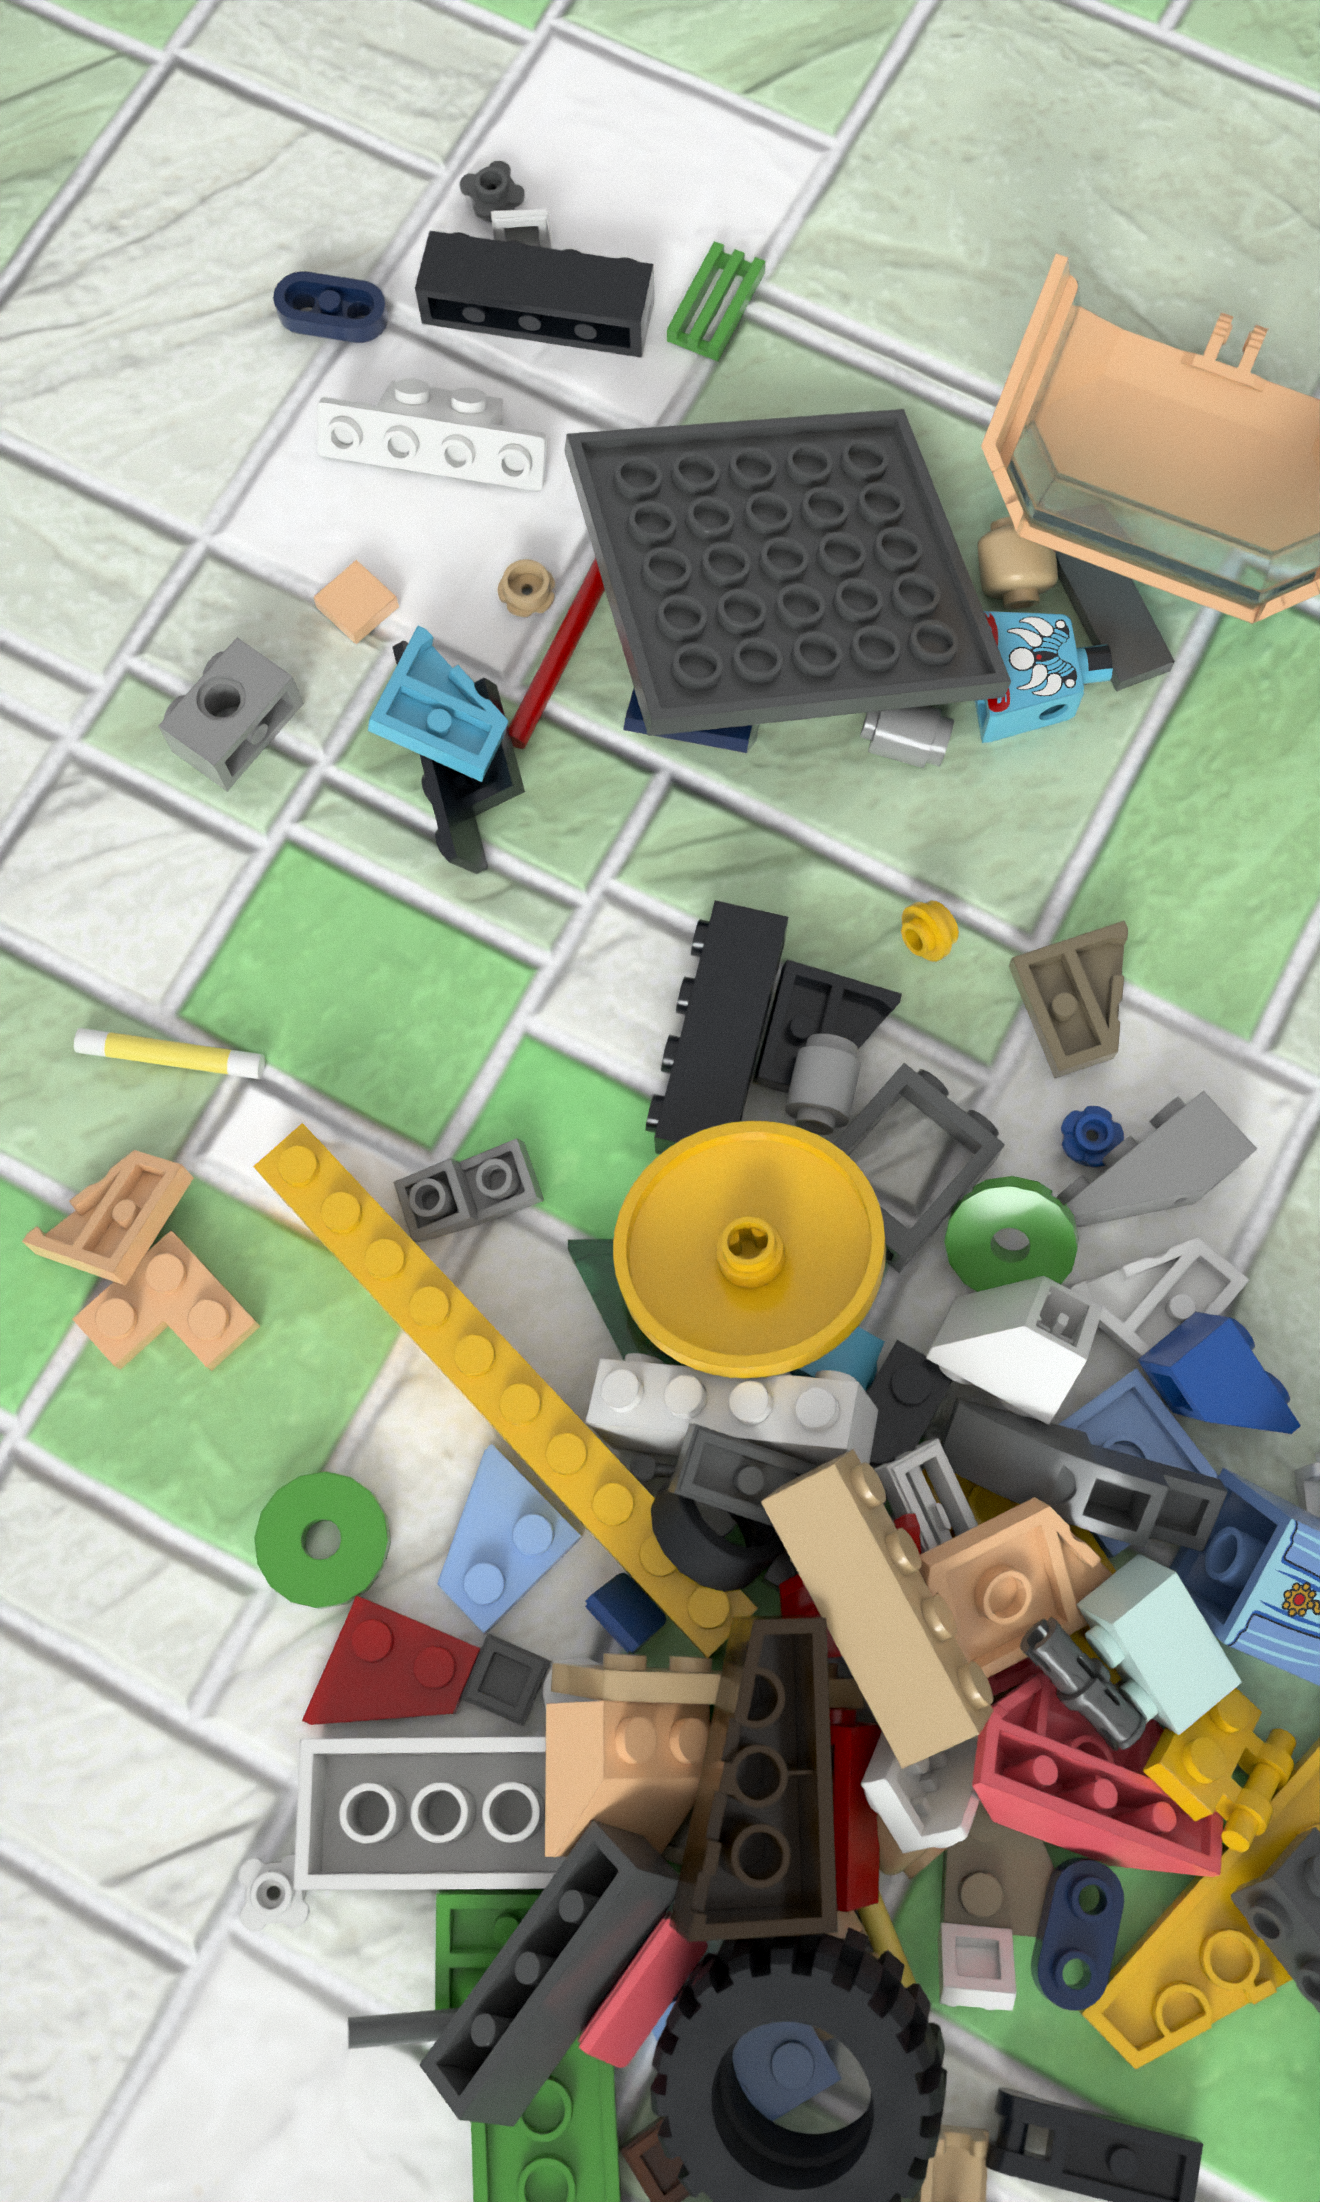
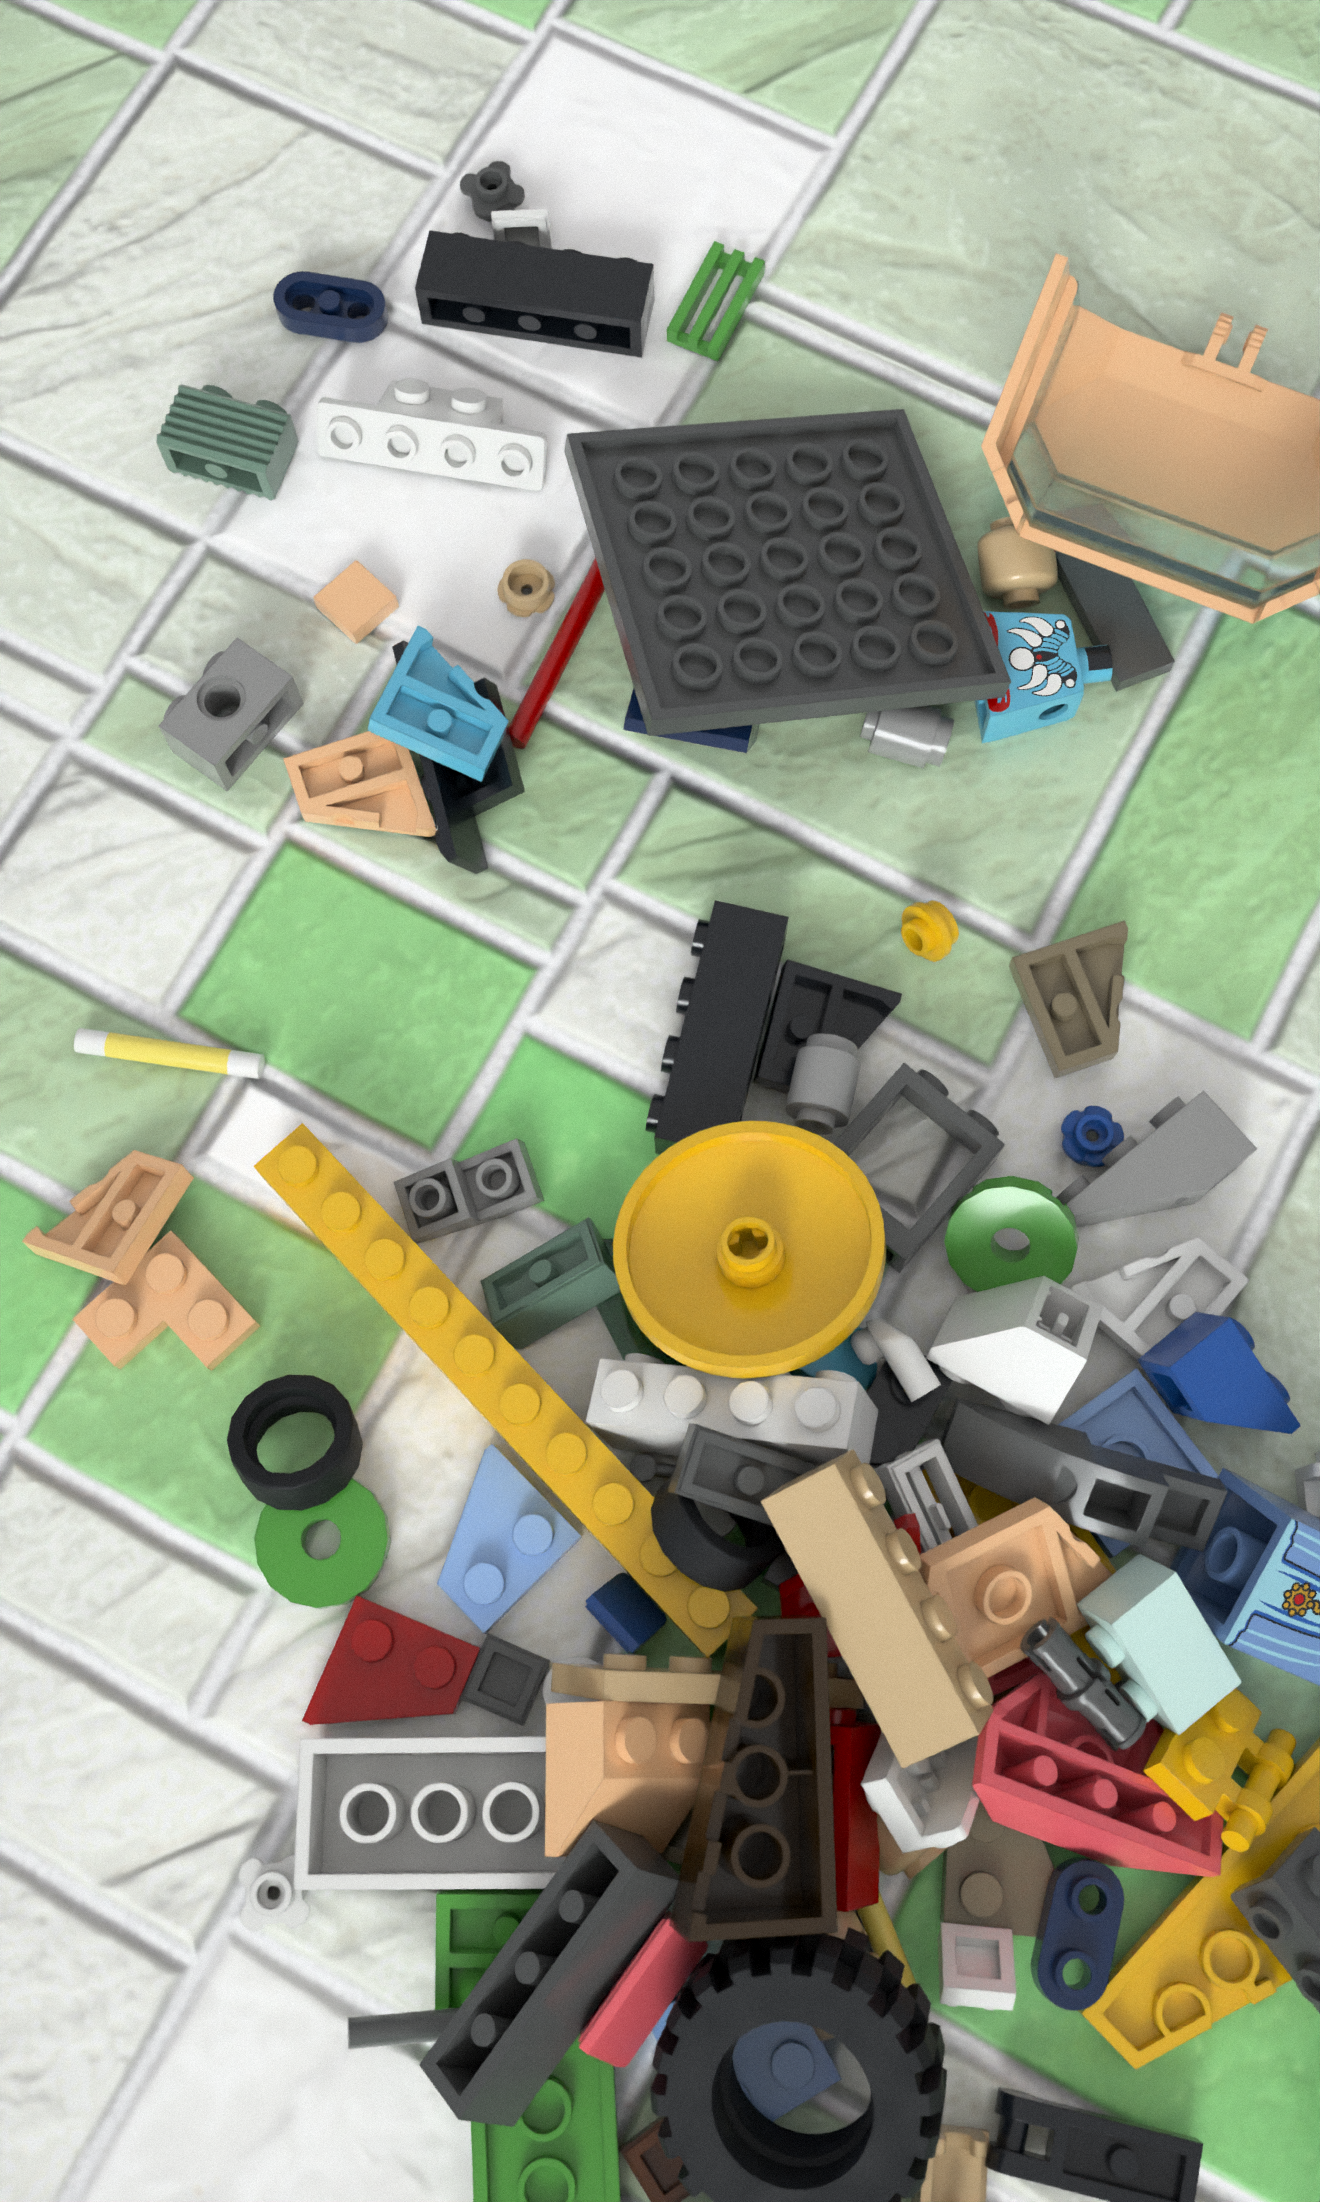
none -> sand green brick [156,384,299,501]
none -> black tyre [227,1374,363,1511]
none -> light nougat wing [283,731,436,837]
none -> sand green slope [480,1217,621,1349]
none -> white arm [850,1318,941,1402]

